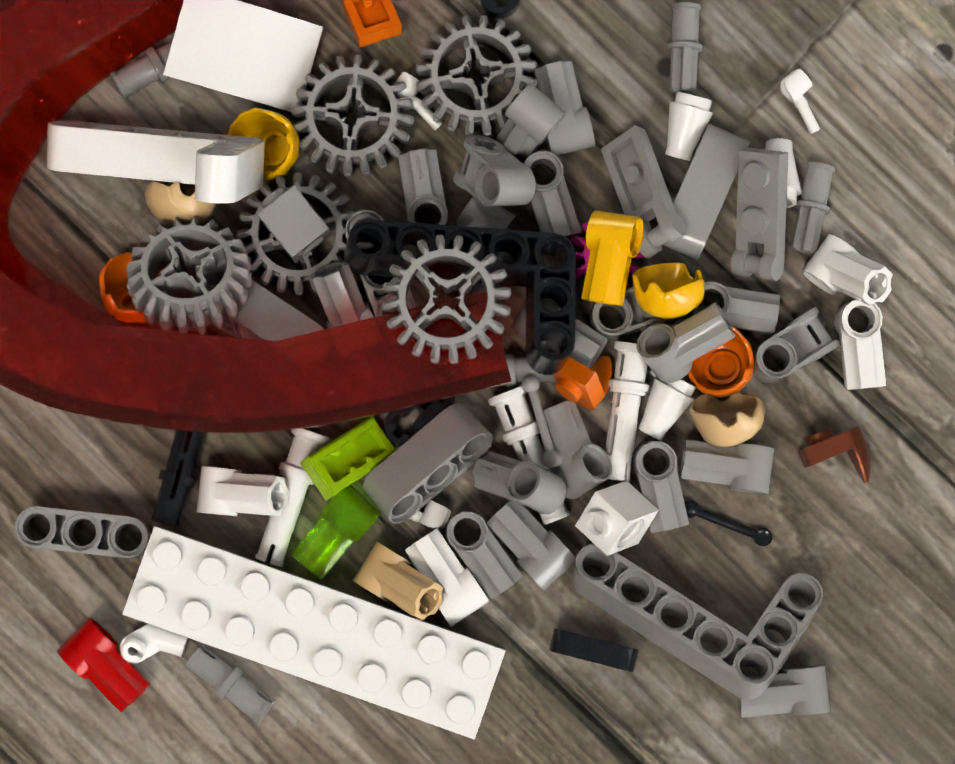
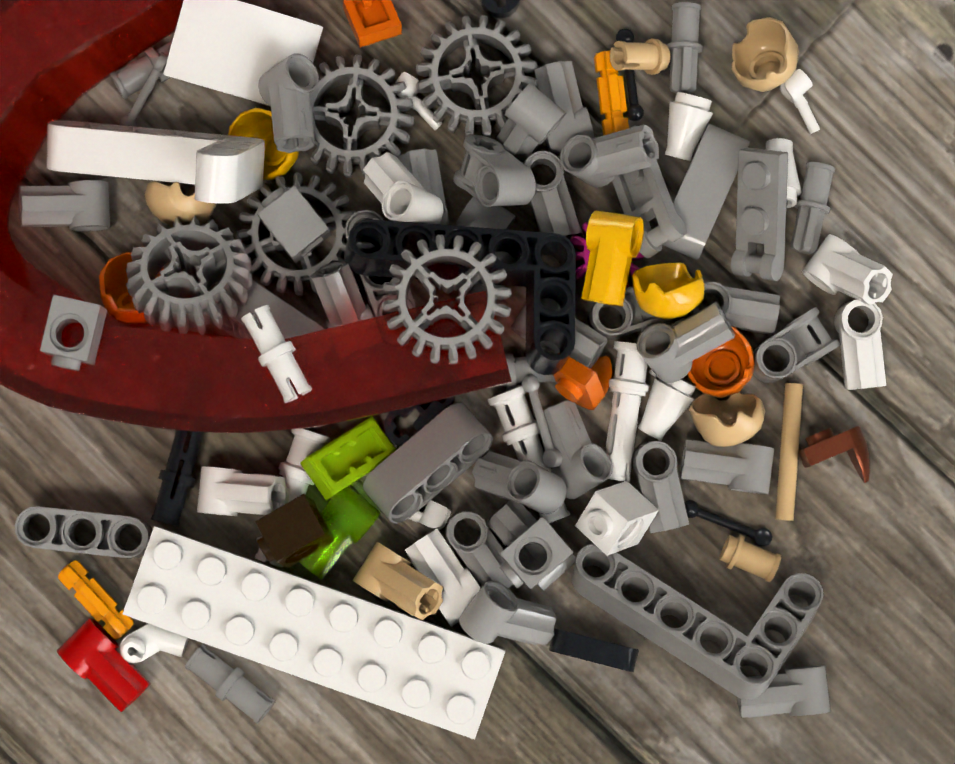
none -> light grey piece [18,180,110,232]
none -> light grey brick [40,294,107,371]
none -> light orange axle [58,560,134,640]
none -> light grey hinge [119,52,168,127]
none -> white pin [241,305,312,404]
none -> dark brown brick [255,494,335,568]
none -> light grey piece [258,53,319,153]
none -> white piece [363,152,443,224]
none -> light grey piece [459,581,557,645]
none -> light grey brick [499,517,574,590]
none -> light grey piece [560,124,659,188]
none -> light orange axle [594,50,629,136]
none -> tan pin [610,38,670,75]
none -> black hinge [616,29,644,121]
none -> tan pin [719,534,781,582]
none -> tan hair [732,17,799,92]
none -> tan bar [775,383,803,521]

